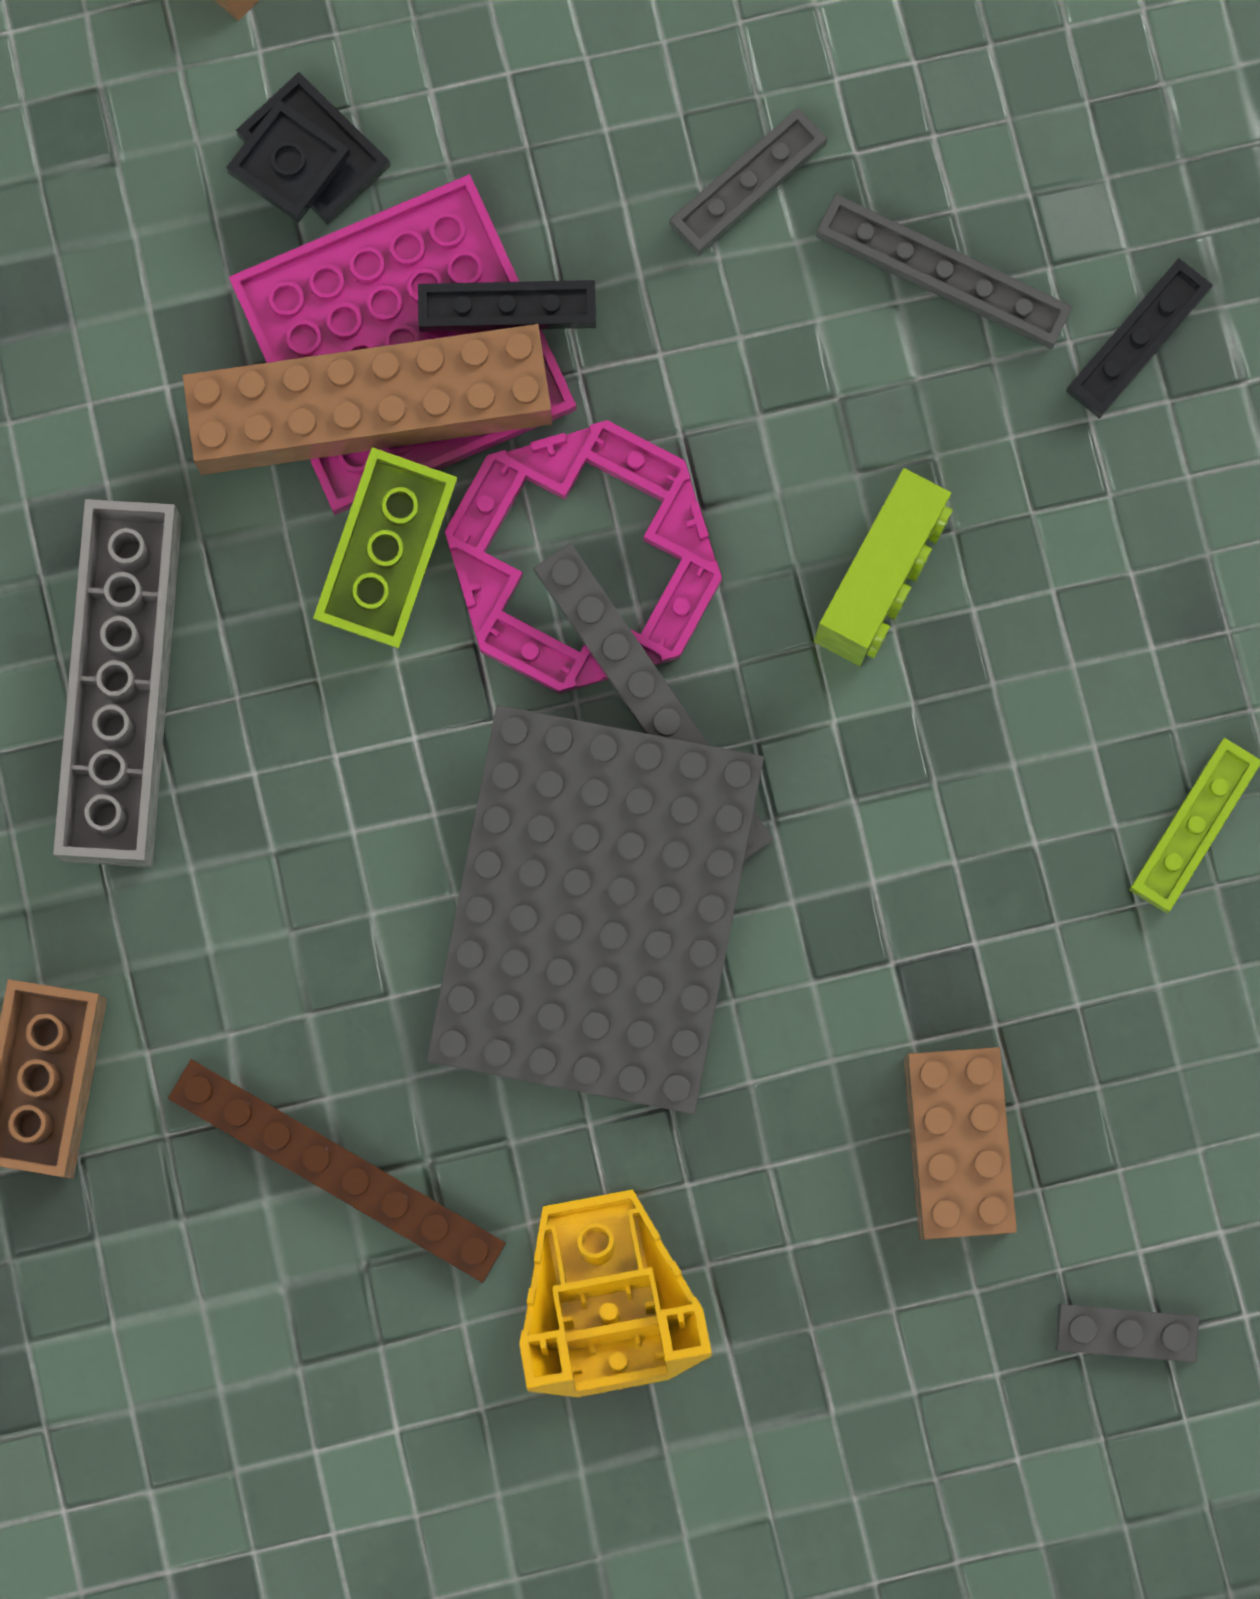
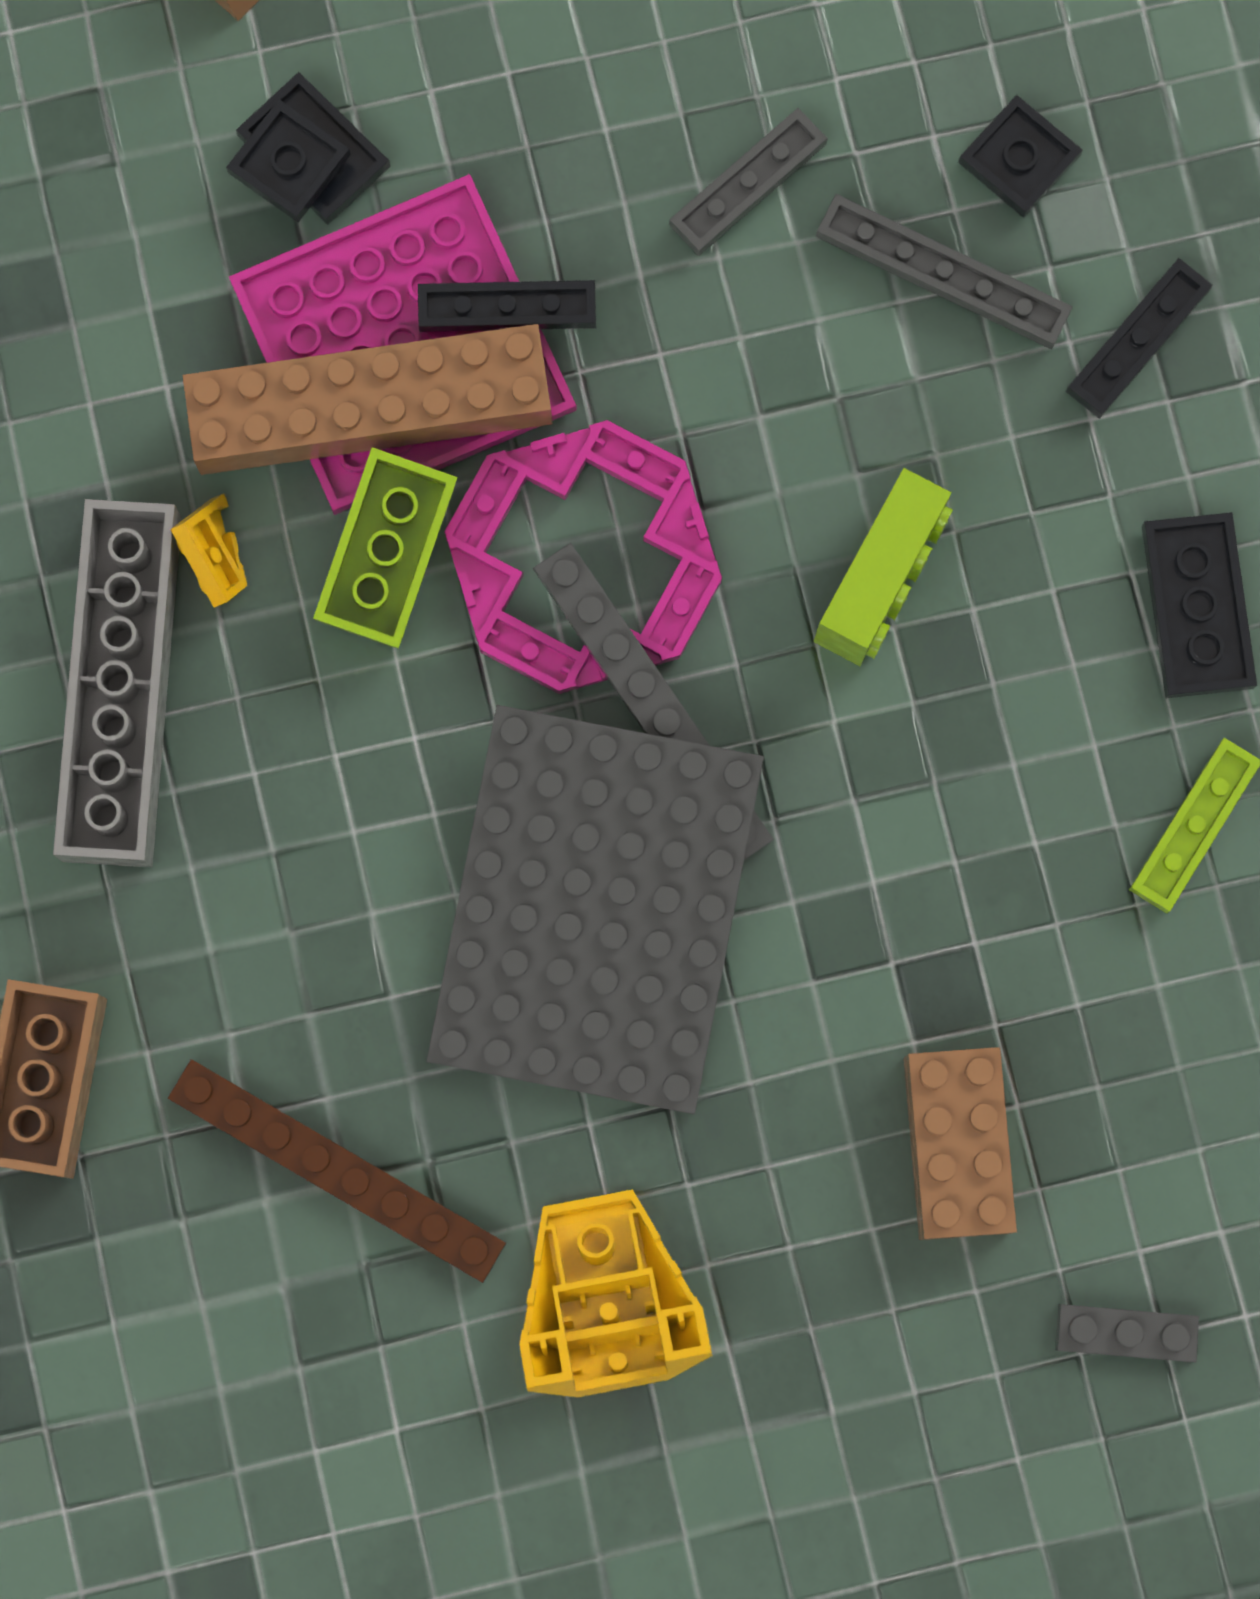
none -> yellow wing [170,493,248,608]
none -> black plate [958,95,1083,218]
none -> black plate [1142,512,1257,699]

